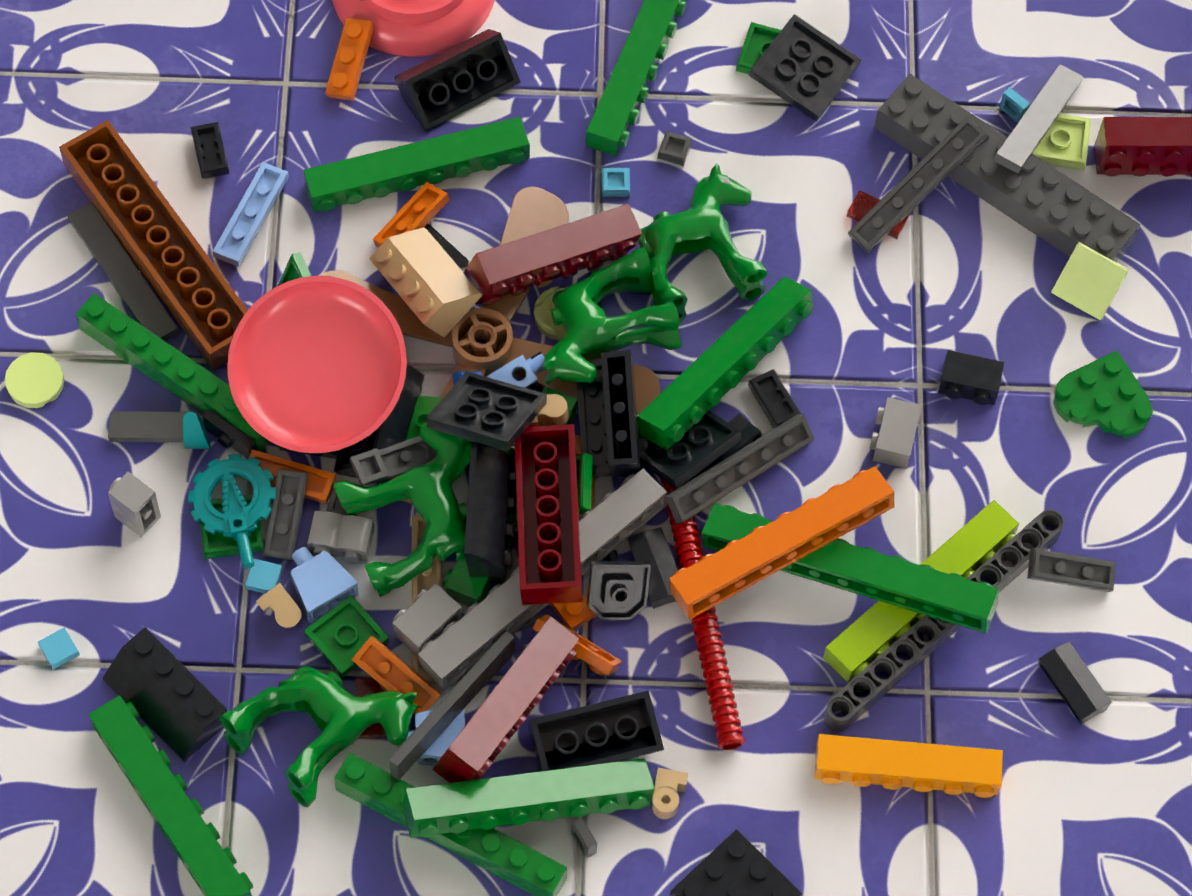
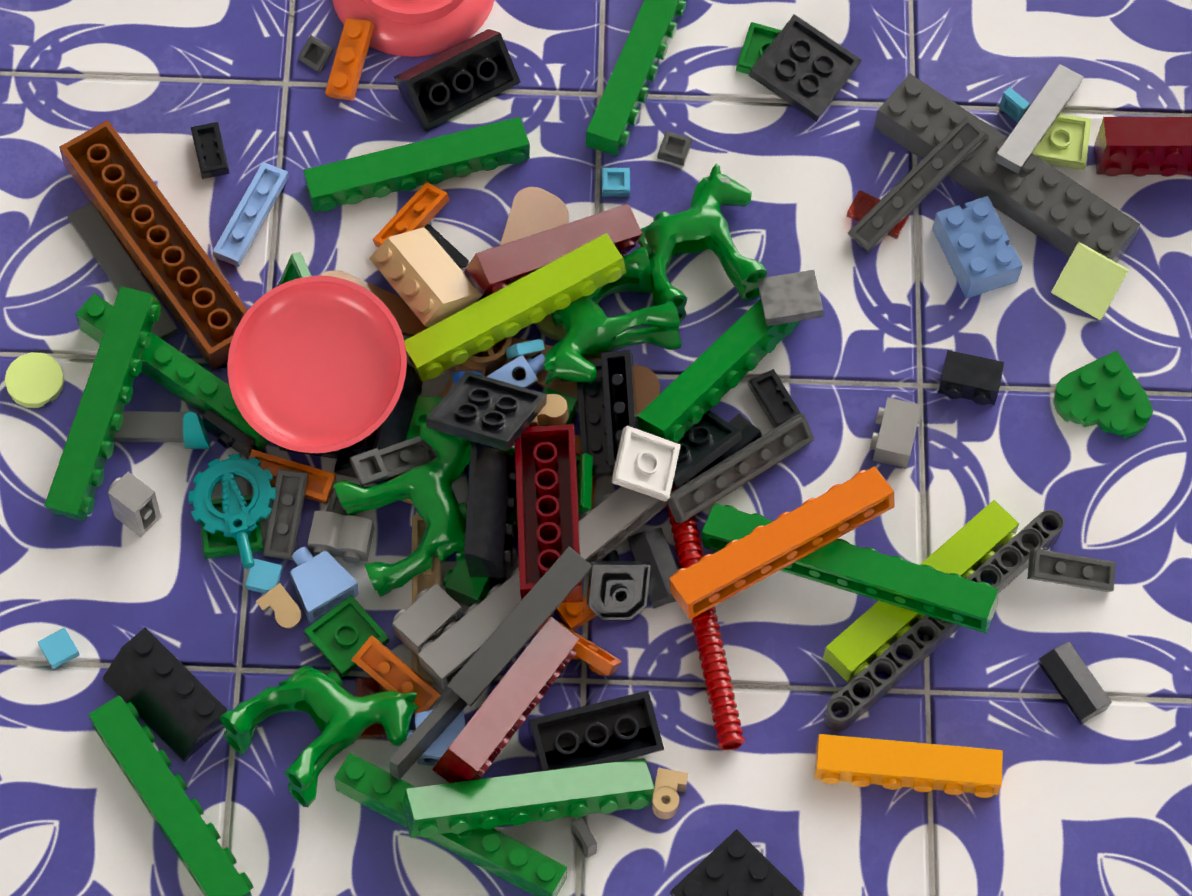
none -> green brick [44,286,161,522]
none -> dark grey slope [297,35,334,73]
none -> lime brick [404,233,627,382]
none -> dark grey tile [447,546,593,707]
none -> medium azure tile [505,339,545,360]
none -> white tile [611,426,681,501]
none -> flat silver tile [757,270,824,326]
none -> medium blue piece [932,196,1023,299]

